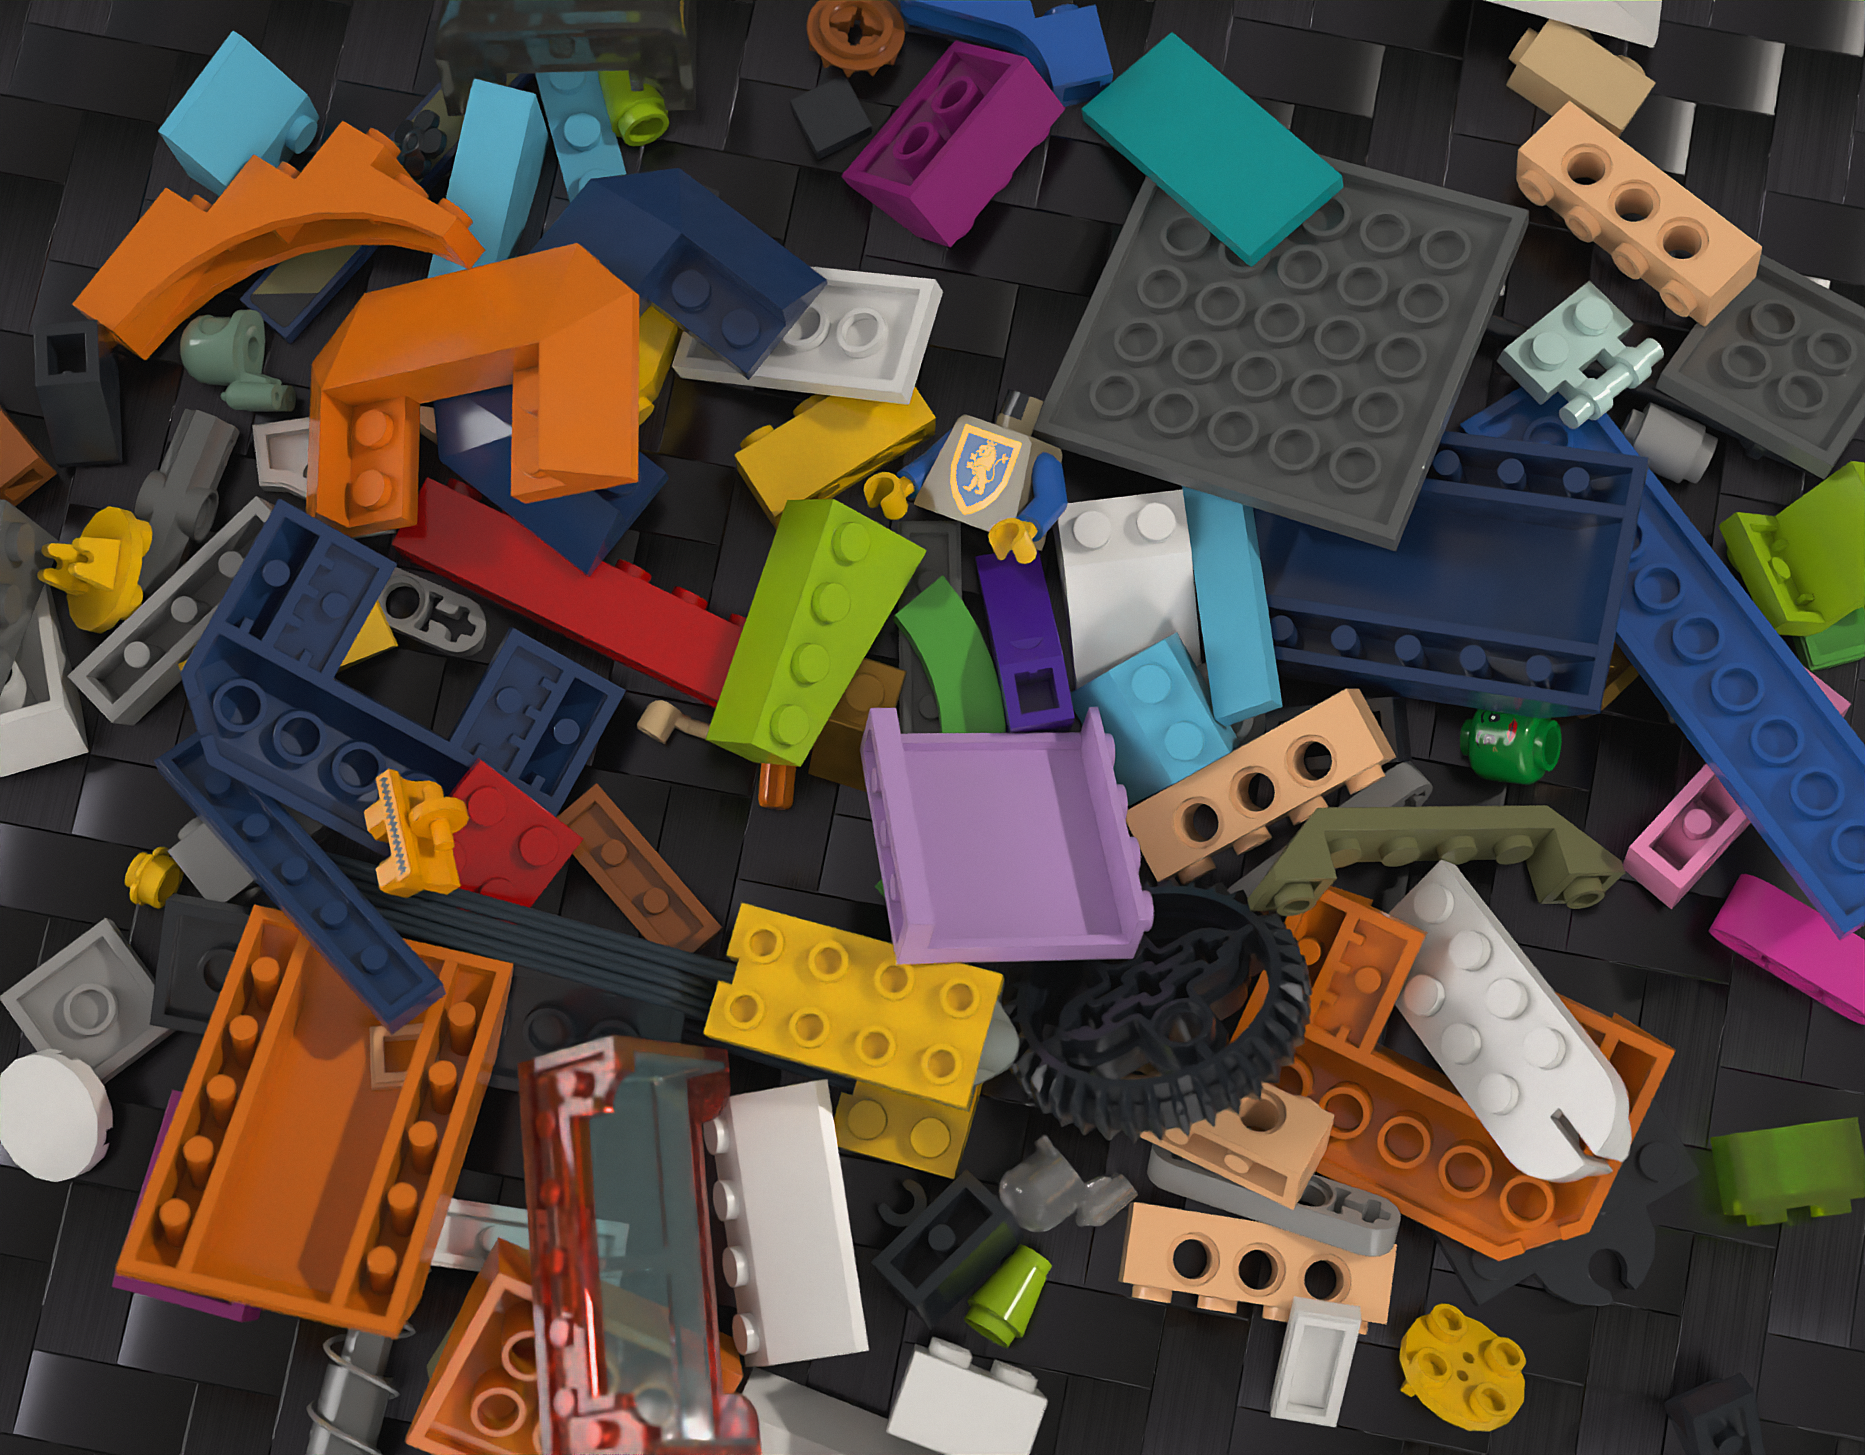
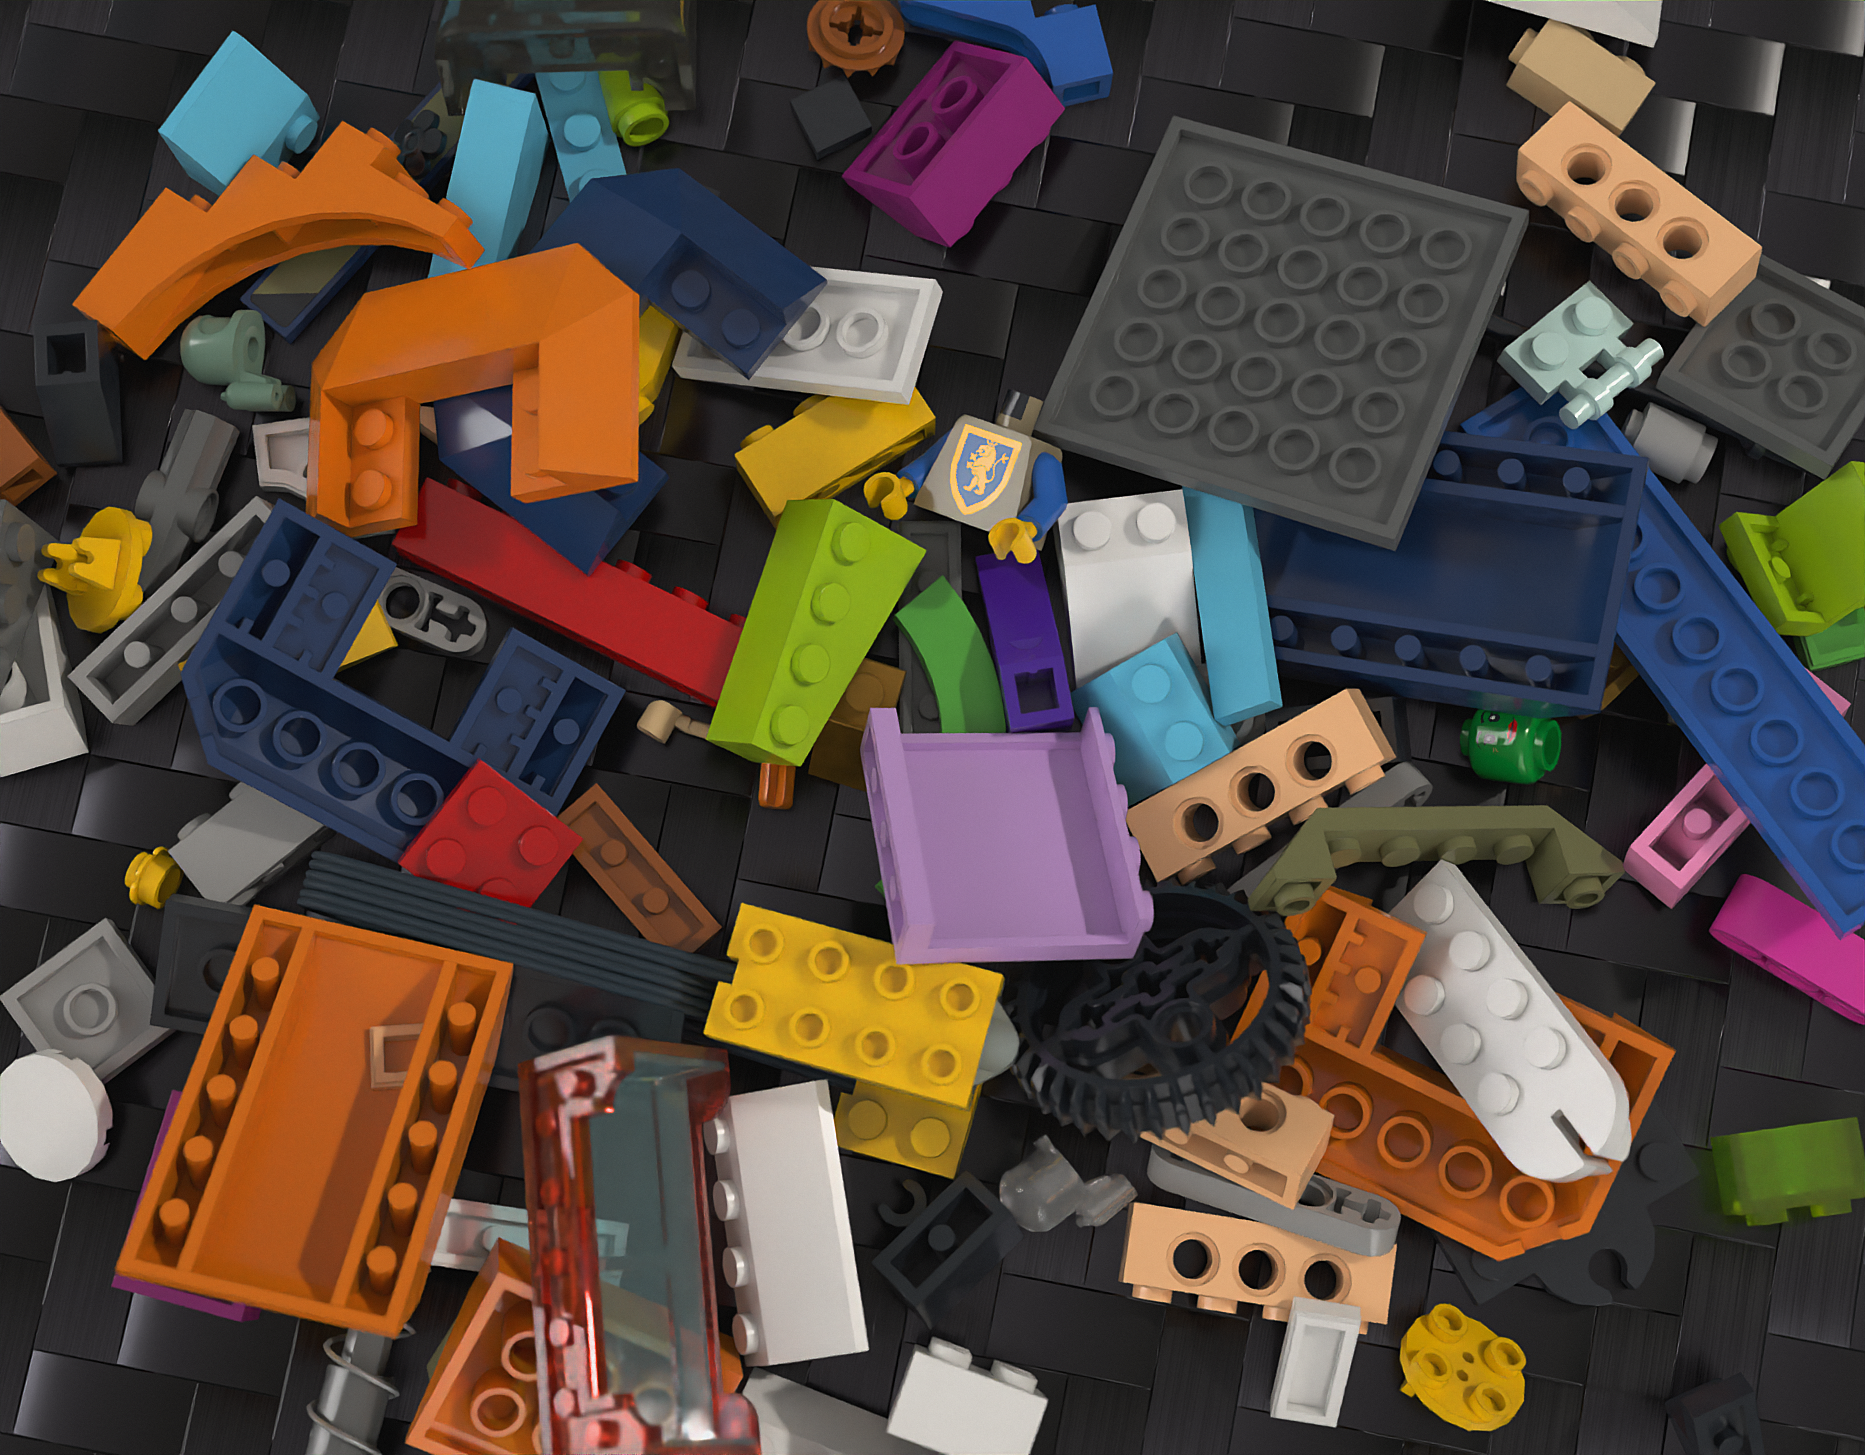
dark blue tile [154,731,446,1035] -> none
light orange hips [364,769,469,898] -> none
lime cone [964,1244,1052,1348] -> none
teal tile [1081,32,1344,267] -> none

